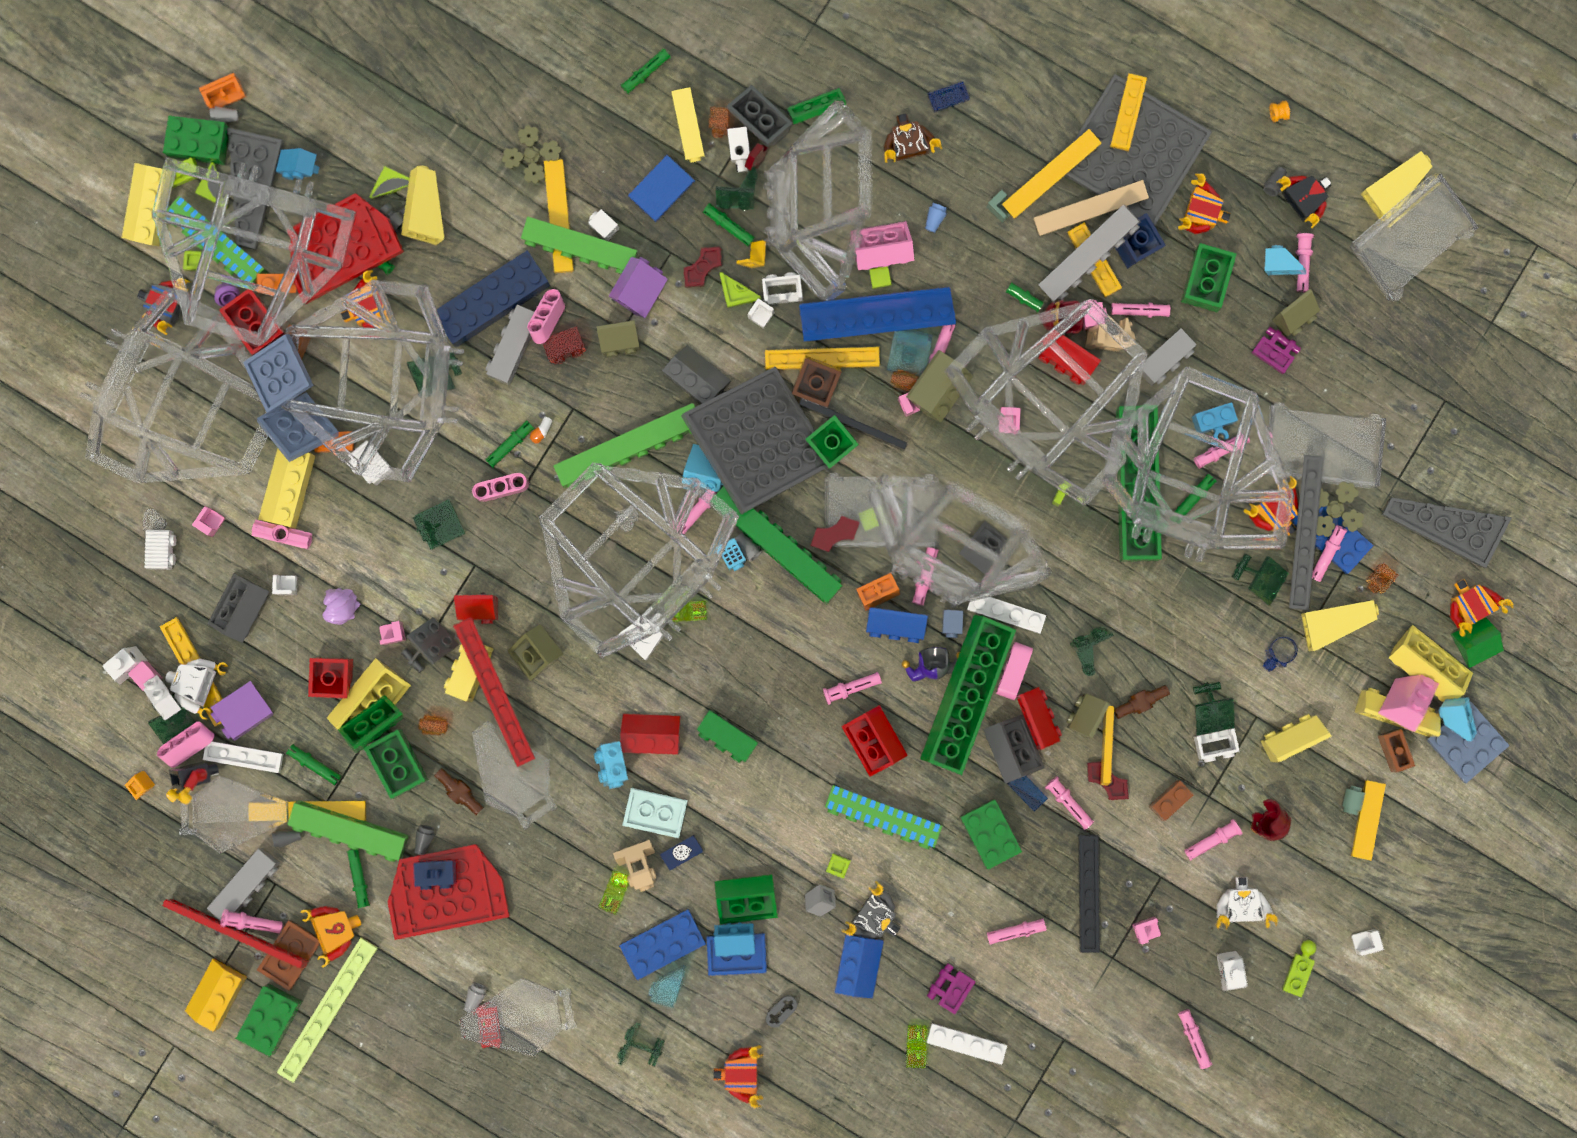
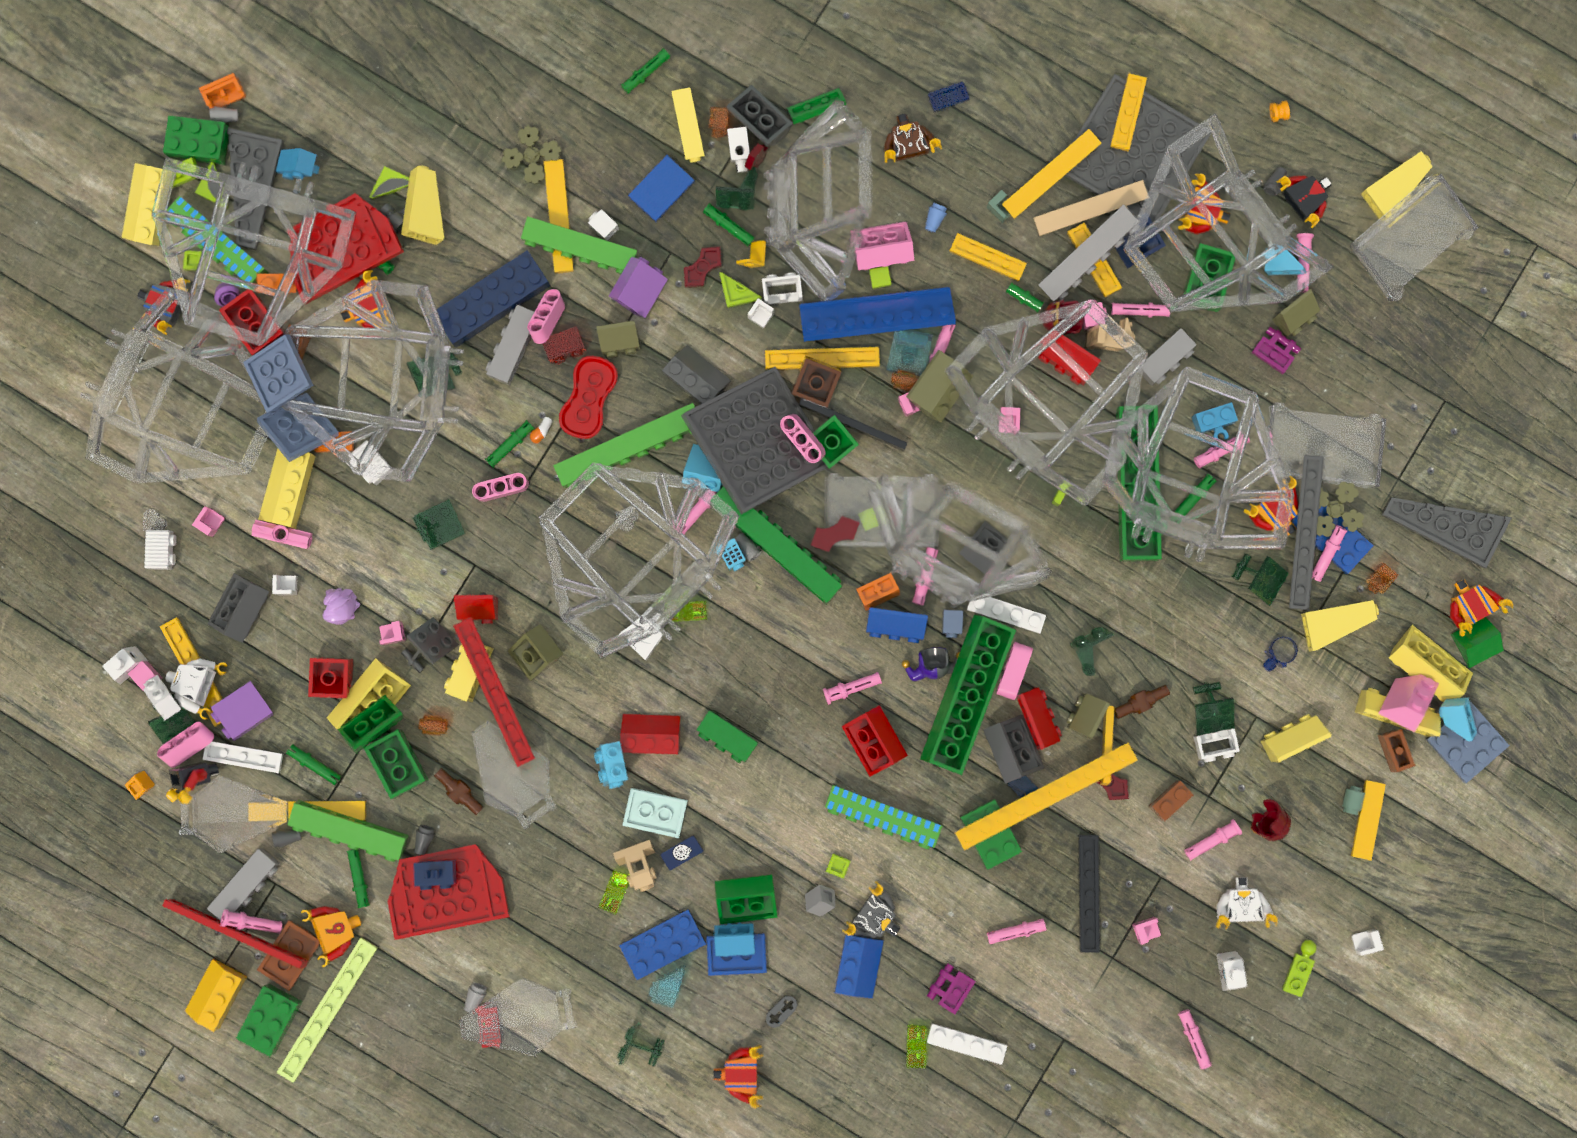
bright pink pin [1045,776,1094,830] -> none
none -> red plate [559,356,618,439]
none -> bright pink beam [780,414,825,463]
none -> yellow tile [950,233,1027,282]
none -> yellow plate [955,743,1138,851]
none -> clear windscreen [1124,113,1333,312]

